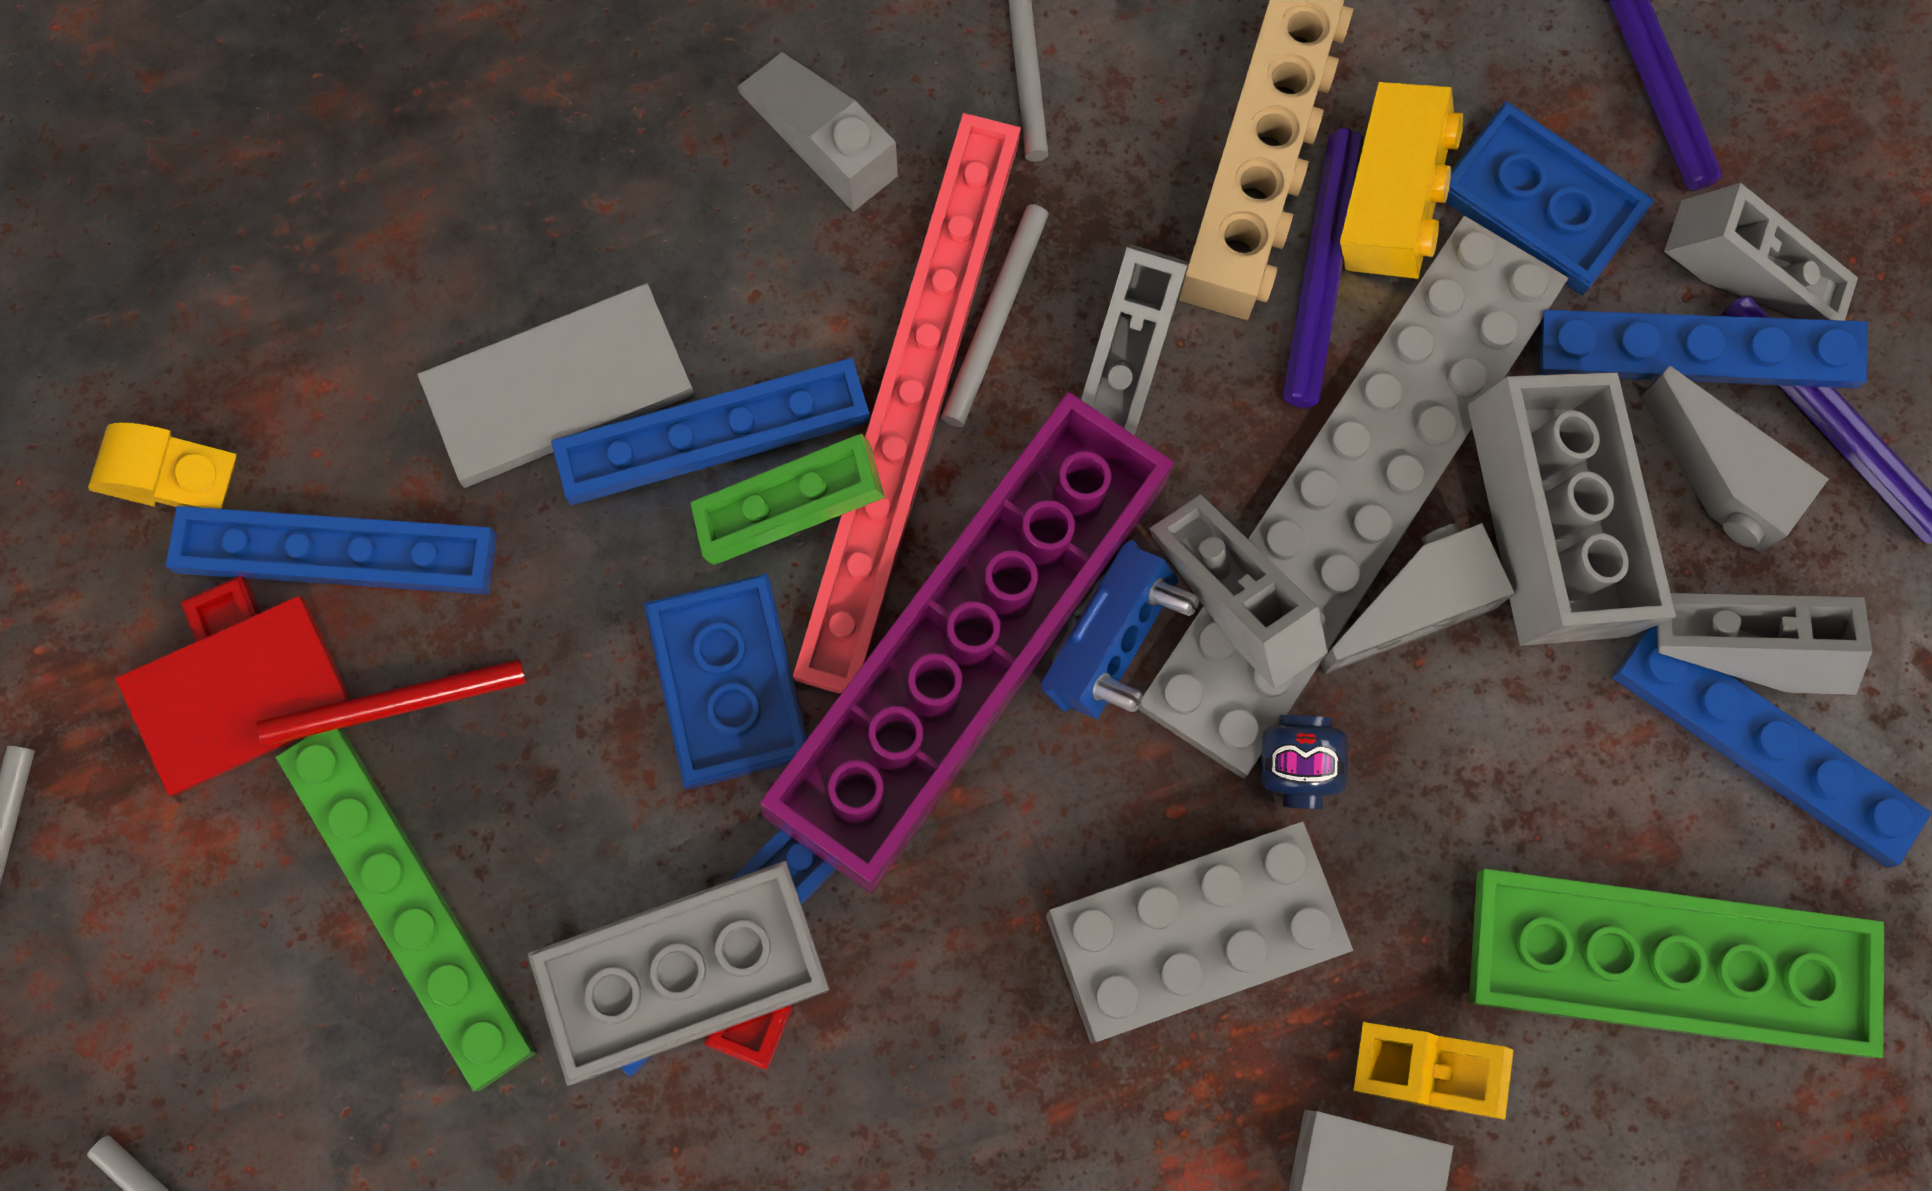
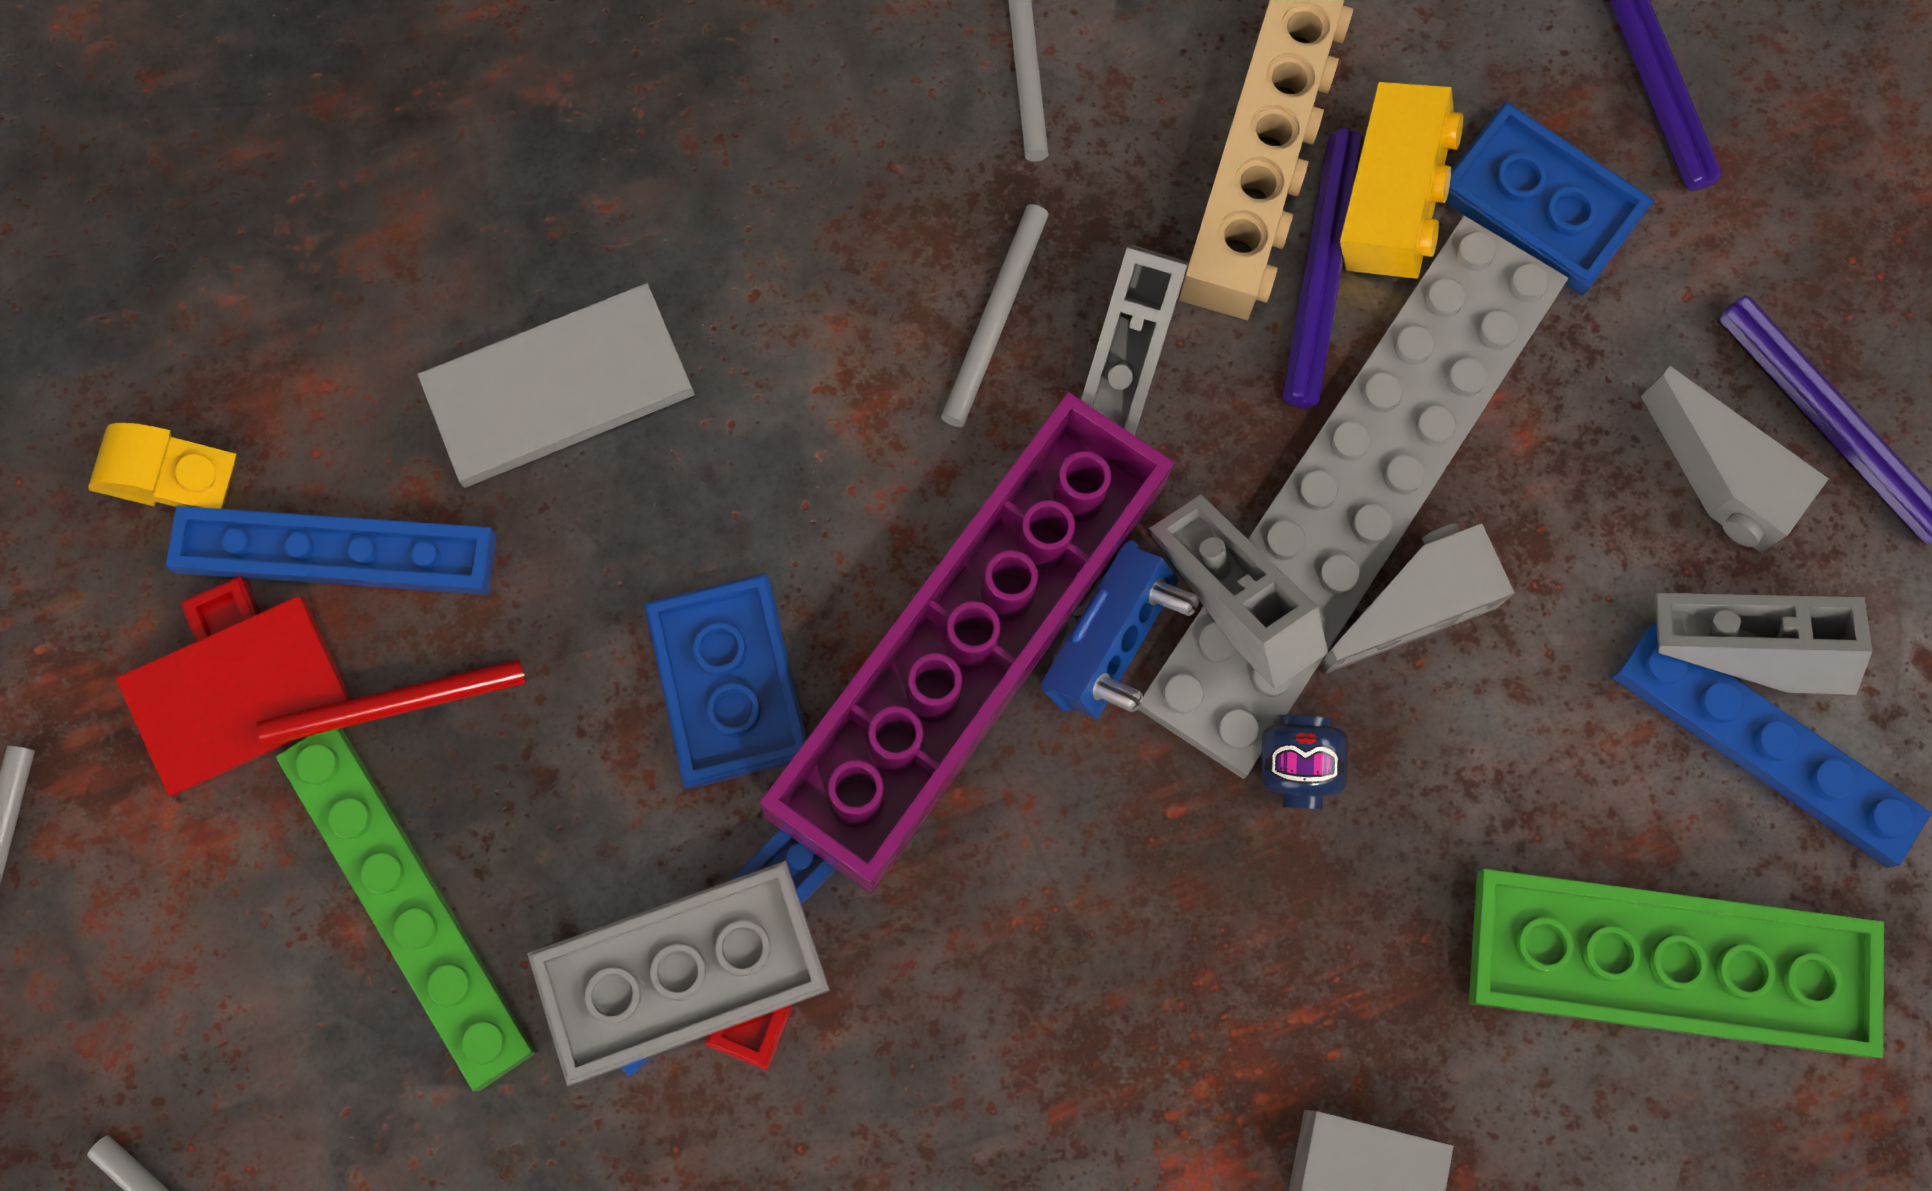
blue plate [551,358,870,505] -> none
bright green plate [690,433,885,565] -> none
light grey slope [737,52,898,212] -> none
coral plate [793,113,1021,694] -> none
light grey brick [1046,821,1354,1044] -> none
yellow brick [1354,1022,1514,1120] -> none
light grey brick [1467,373,1676,646] -> none
blue plate [1538,310,1868,389] -> none
light grey slope [1664,183,1858,321] -> none

